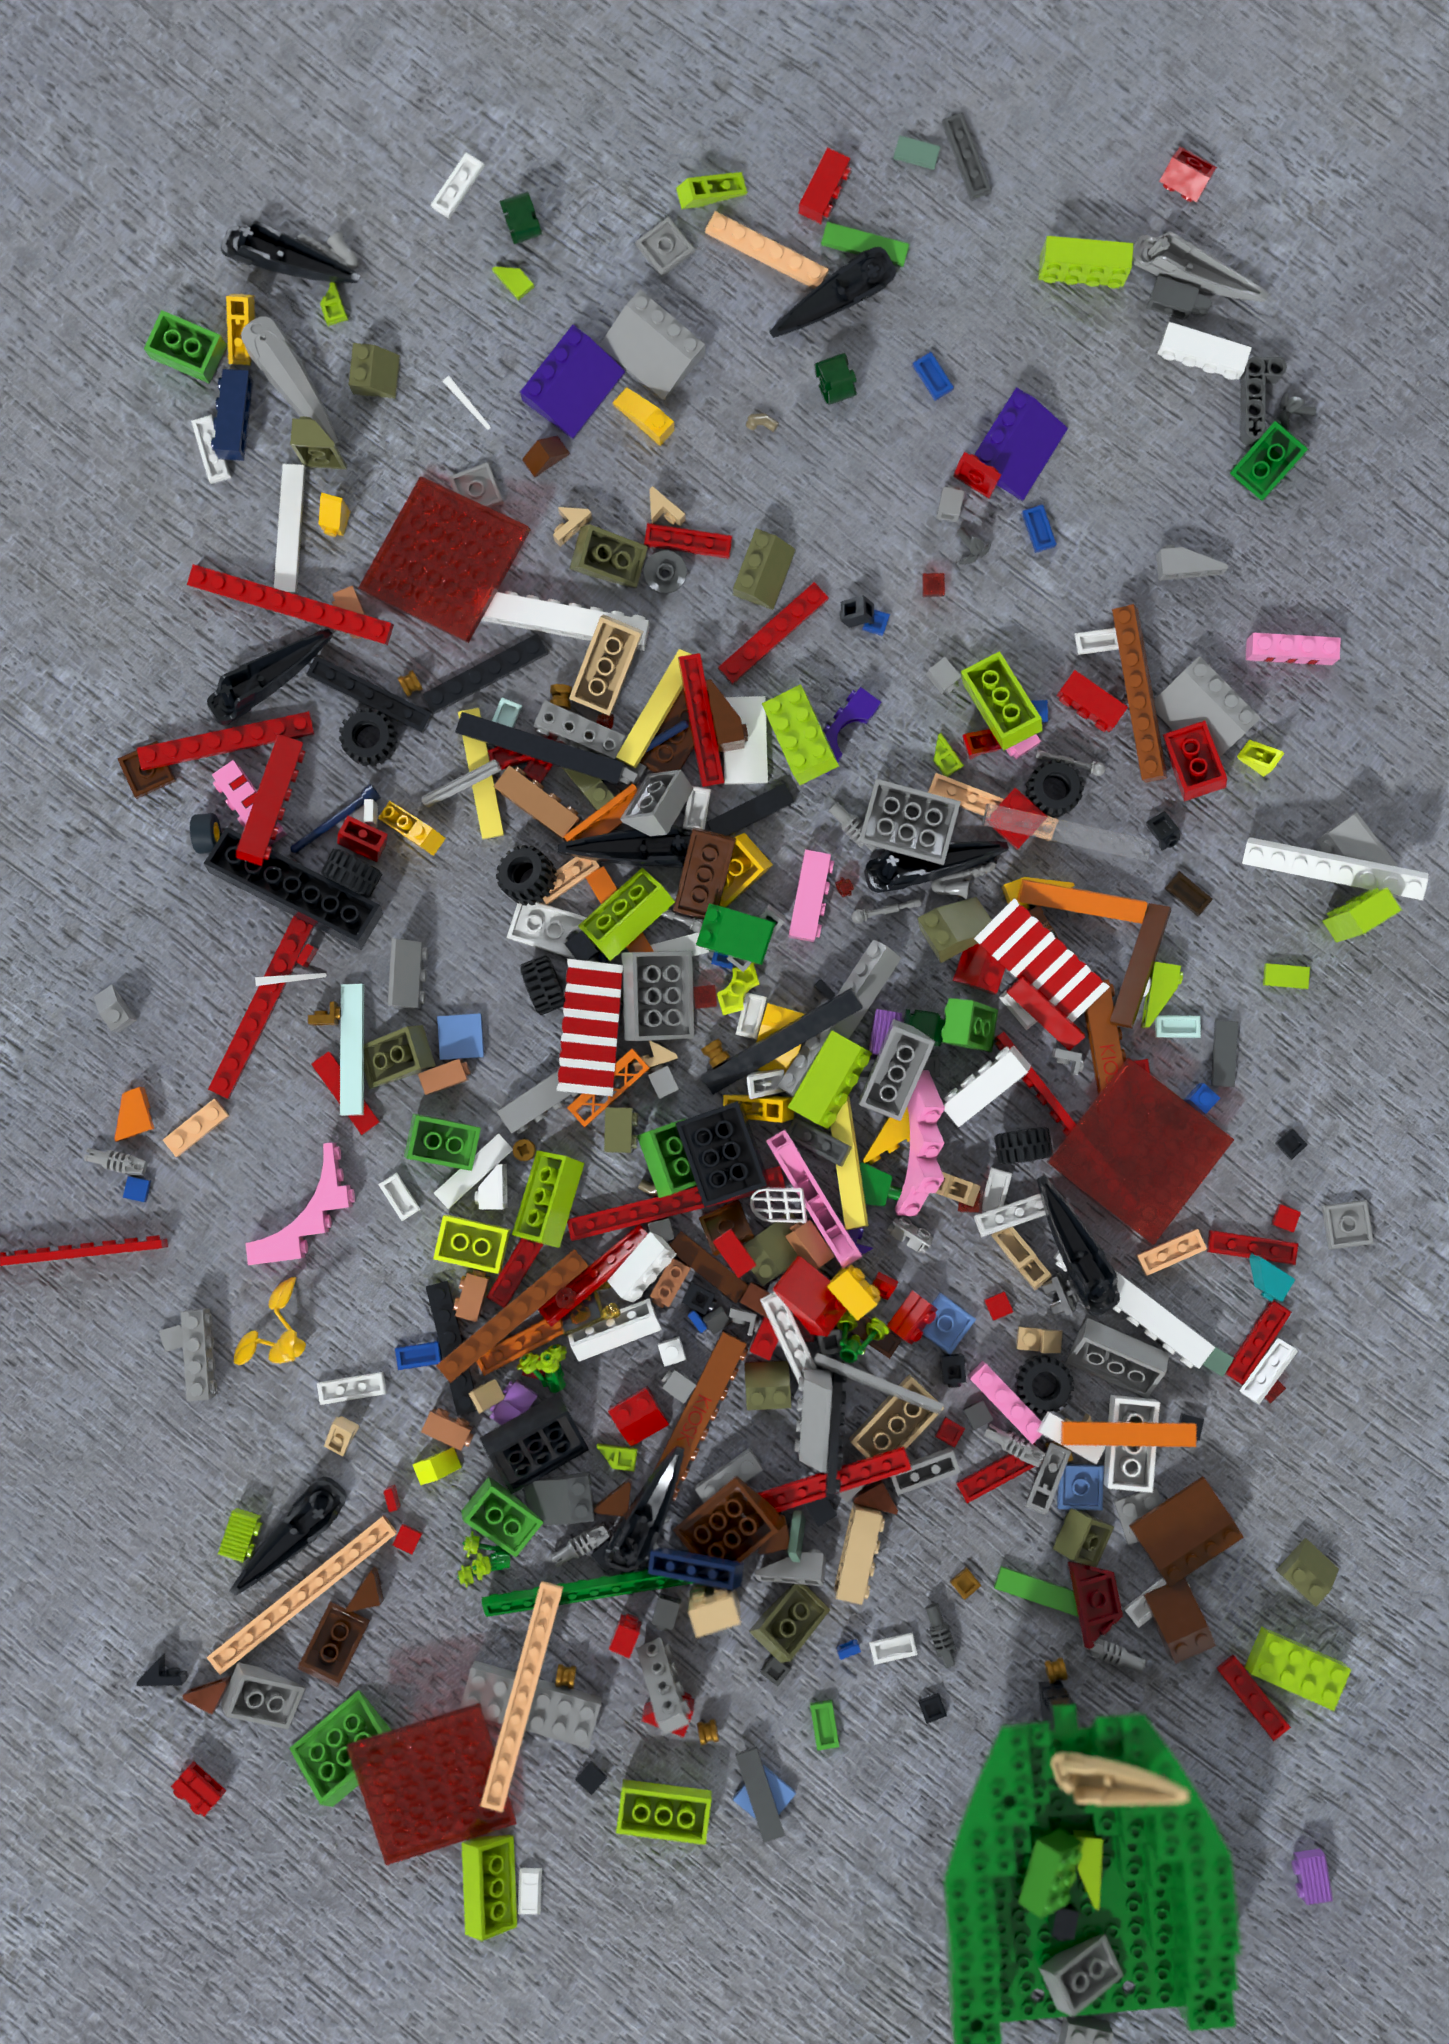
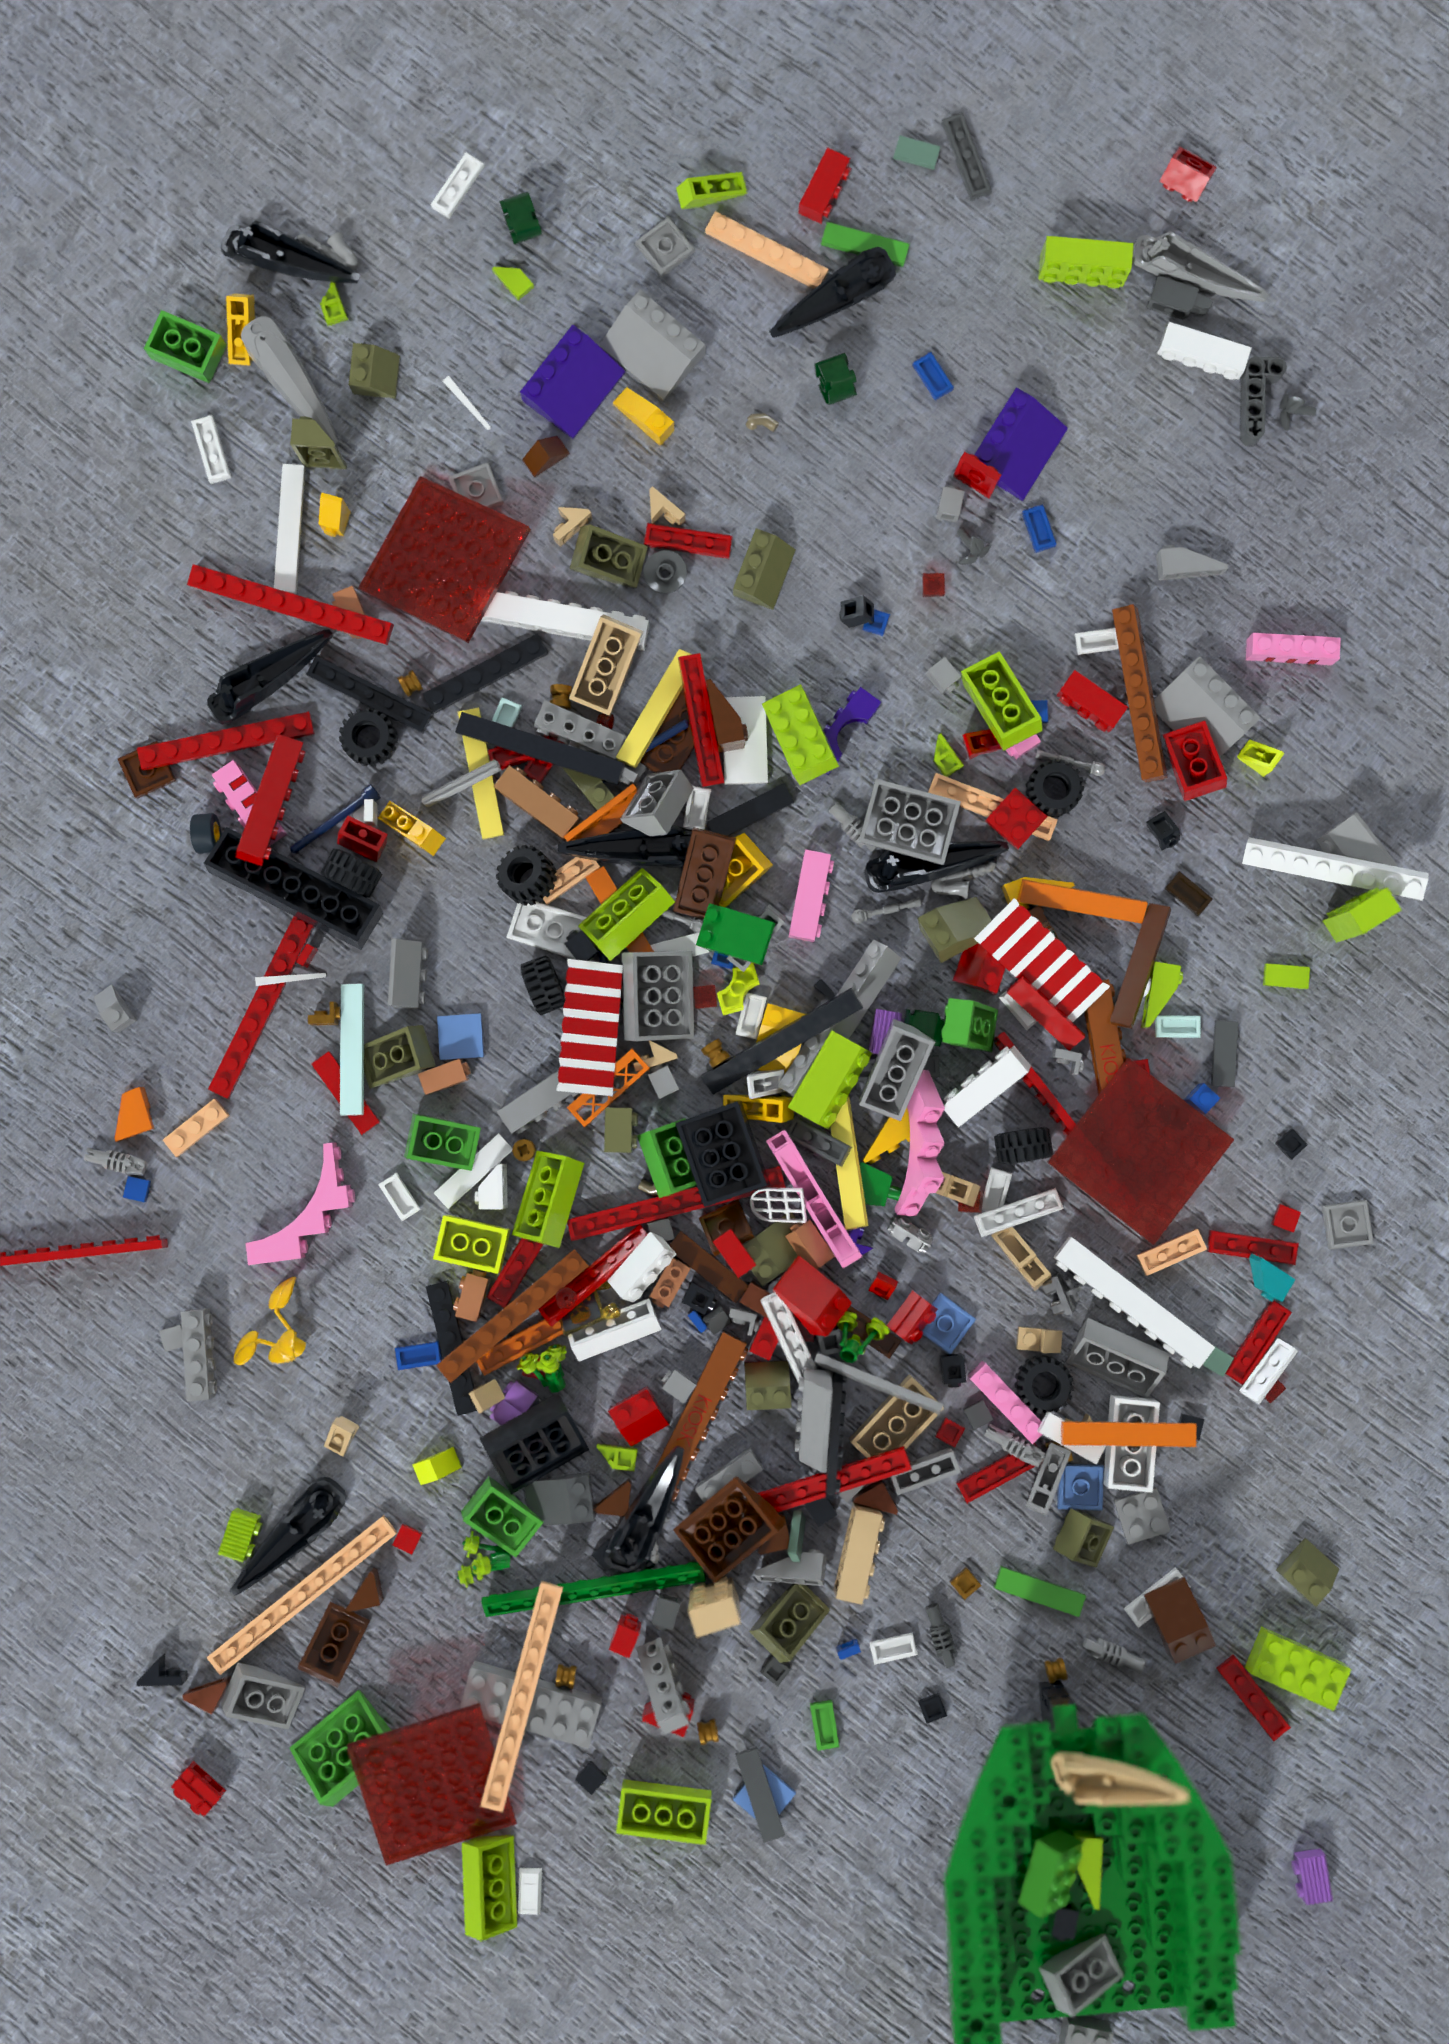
dark blue brick [211,369,253,461] -> none
white tile [317,1371,387,1405] -> none
red tile [383,1485,401,1512] -> none
nougat brick [421,1408,474,1451] -> none
light grey hinge [551,1523,610,1568] -> none
dark blue brick [648,1547,744,1590] -> none
white brick [658,1336,686,1367] -> none
red plate [718,582,829,685] -> none
yellow slope [827,1264,881,1321] -> none
clear red plate [835,877,854,898] -> none
clear tile [982,804,1152,862] -> none
red tile [984,1291,1013,1321] -> none
black piece [1037,1175,1120,1316] -> none
dark red wing [1068,1561,1123,1649] -> none
reddish brown slope [1129,1476,1244,1587] -> none
green slope [1230,421,1310,501] -> none

